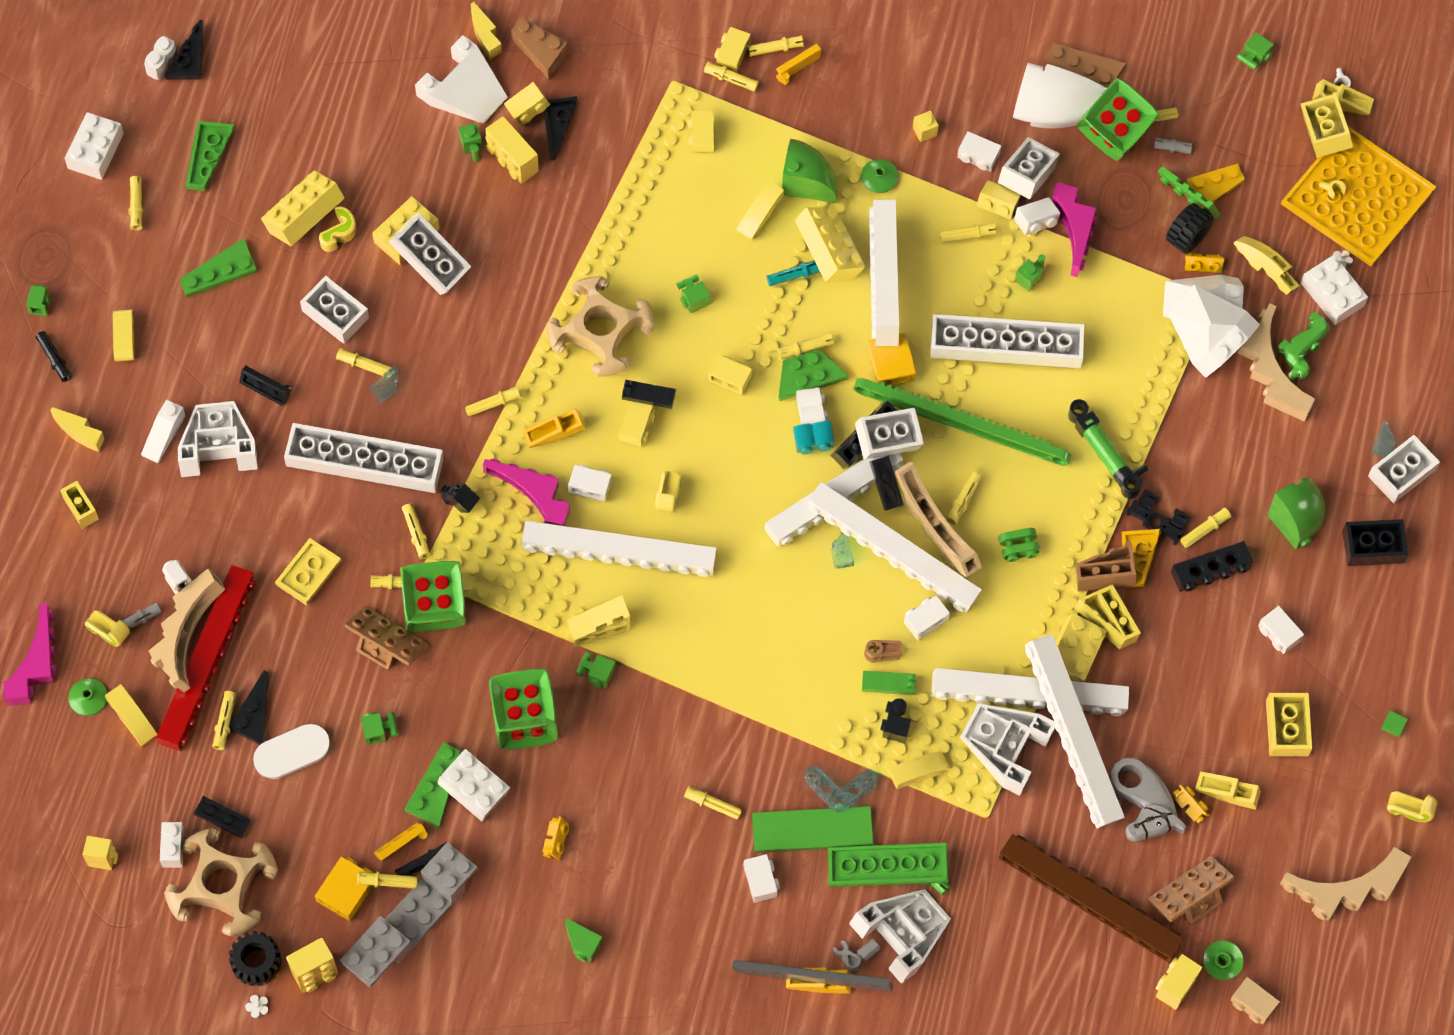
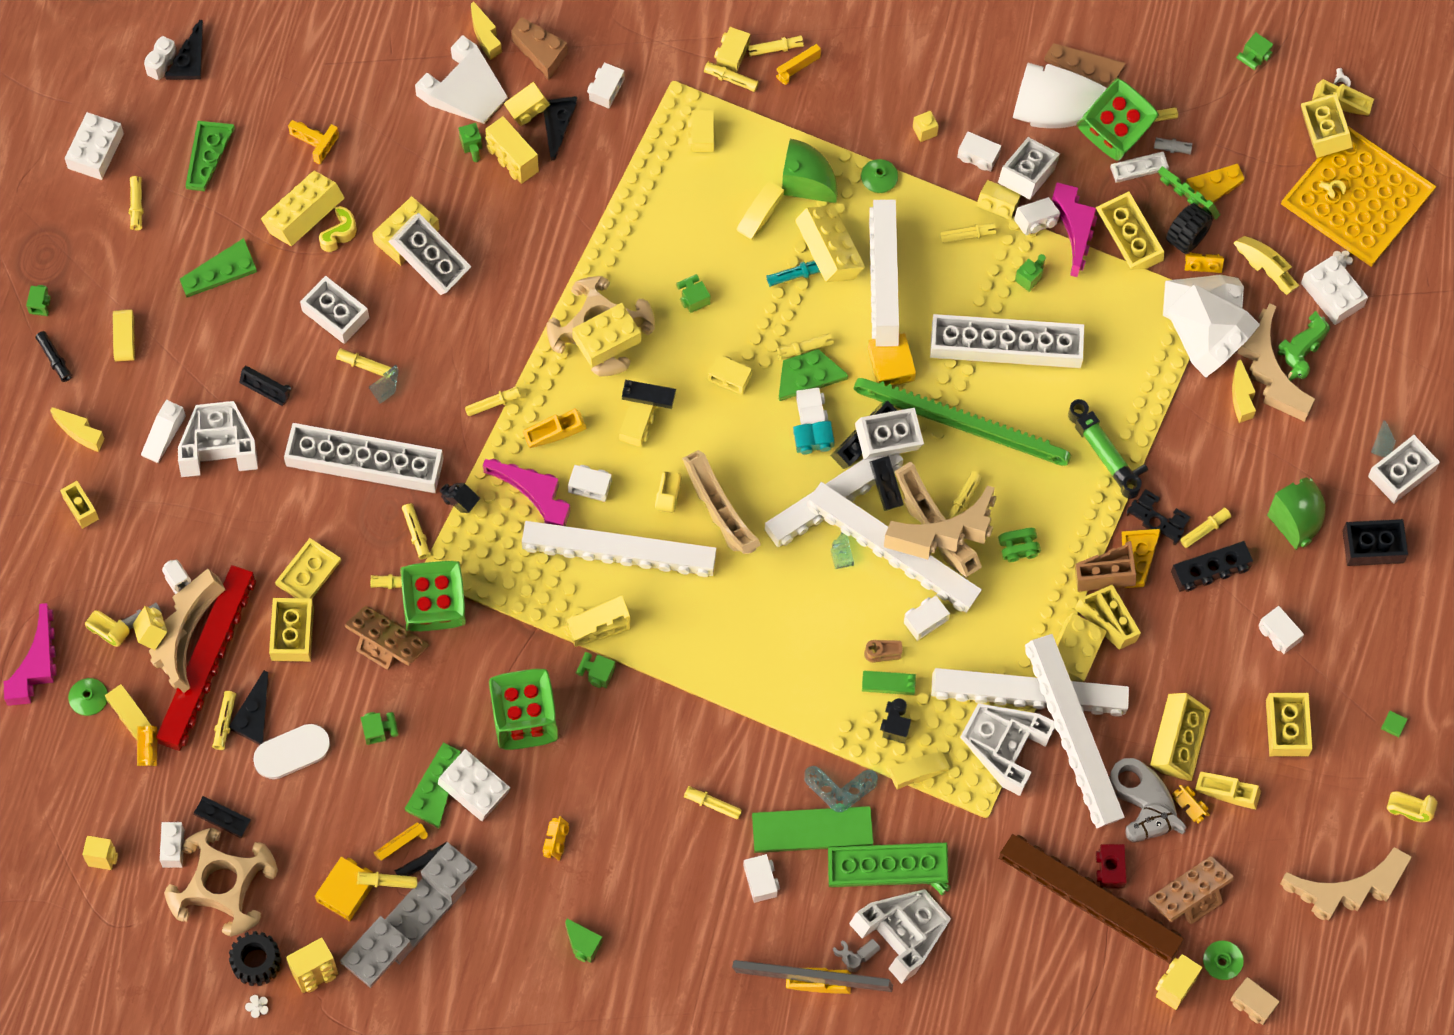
none -> light yellow brick [133,606,167,650]
none -> yellow hinge [137,726,157,766]
none -> light yellow brick [269,598,314,662]
none -> yellow bracket [288,120,339,164]
none -> light yellow brick [572,303,641,368]
none -> white brick [587,62,625,108]
none -> tan arch [682,450,761,554]
none -> tan arch [884,486,997,560]
none -> dark red brick [1095,844,1126,888]
none -> light yellow slope [1096,192,1164,269]
none -> white tile [1110,152,1169,183]
none -> light yellow slope [1150,693,1210,781]
none -> light yellow slope [1232,360,1256,423]

